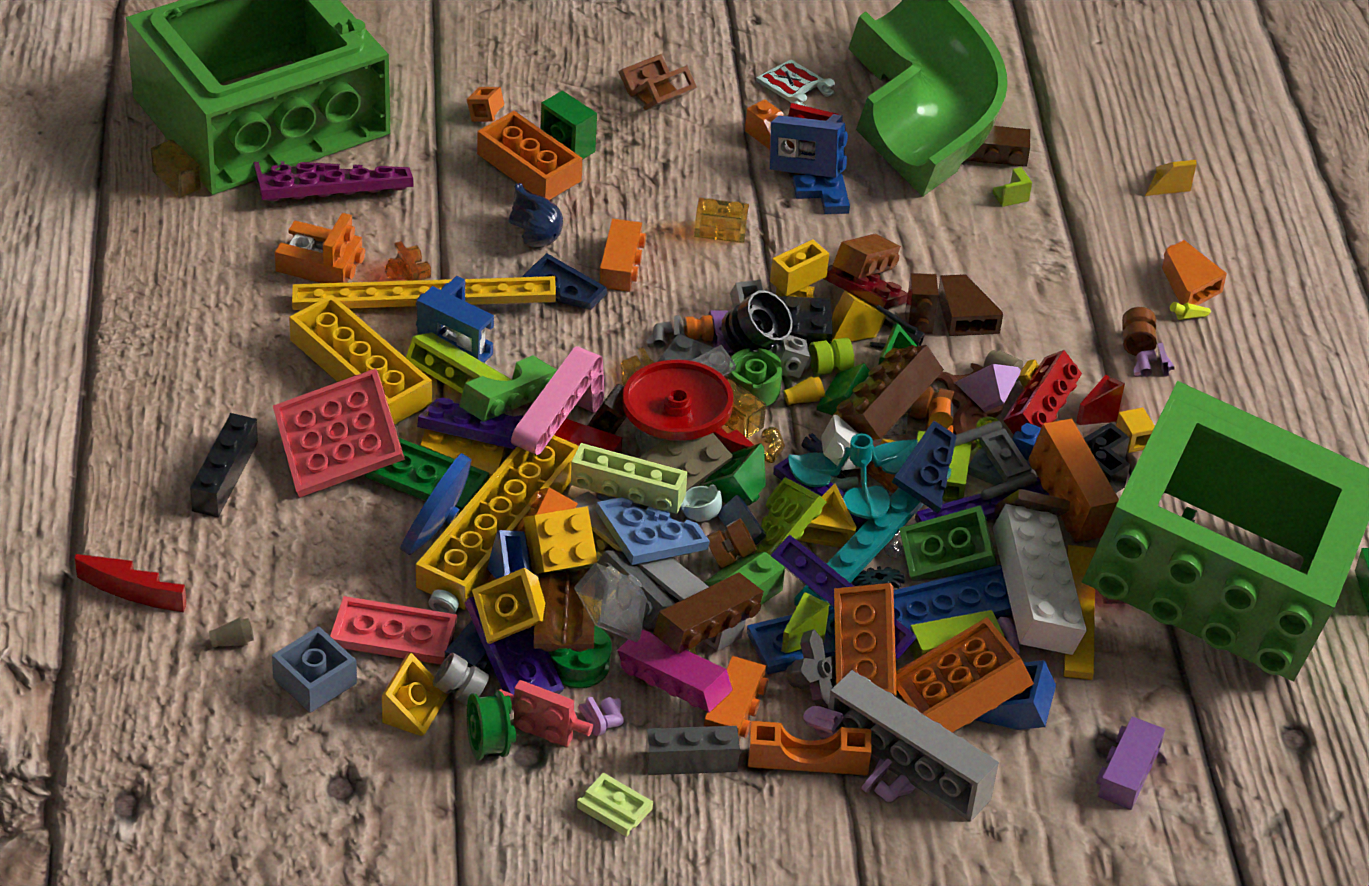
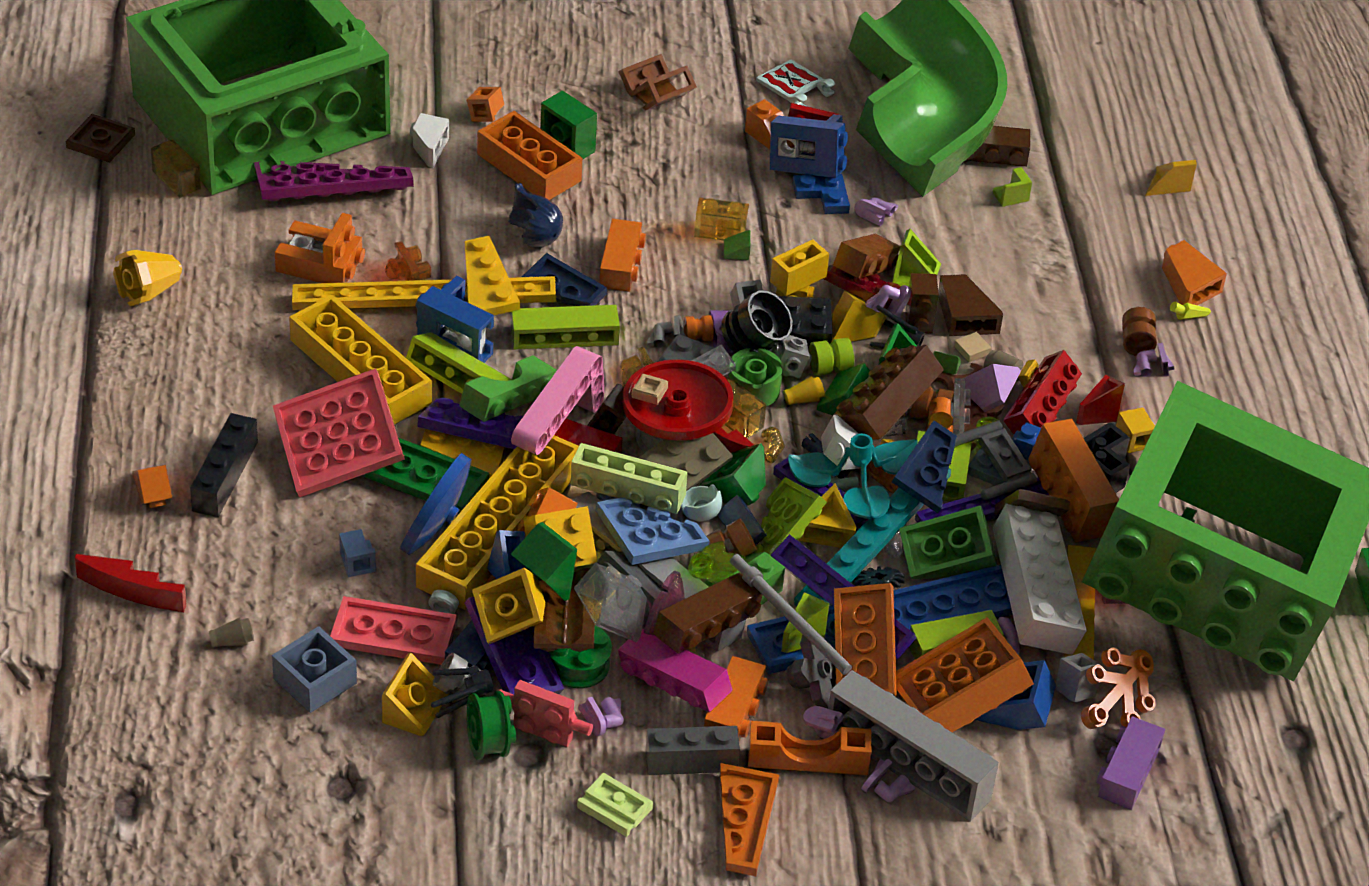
none -> reddish brown tile [65,114,136,163]
none -> yellow cone [113,250,182,307]
none -> orange slope [132,465,172,508]
none -> medium blue brick [339,529,376,577]
none -> white slope [410,113,449,168]
none -> black plant [431,665,494,718]
none -> yellow wing [465,236,520,315]
none -> lime brick [511,305,620,350]
none -> green slope [511,522,577,601]
none -> tan tile [632,374,668,405]
none -> clear pink brick [644,571,685,635]
none -> clear neon green plate [688,541,745,584]
none -> orange wing [720,763,780,876]
none -> bright green slope [724,230,751,260]
none -> light grey bar [730,554,852,675]
none -> lavender piece [854,197,898,226]
none -> lavender piece [865,285,911,318]
none -> lime slope [892,229,941,286]
none -> bright green slope [933,351,961,375]
none -> clear plate [953,378,971,435]
none -> tan tile [954,332,991,362]
none -> light grey brick [1055,653,1102,702]
none -> orange plant [1081,648,1156,729]

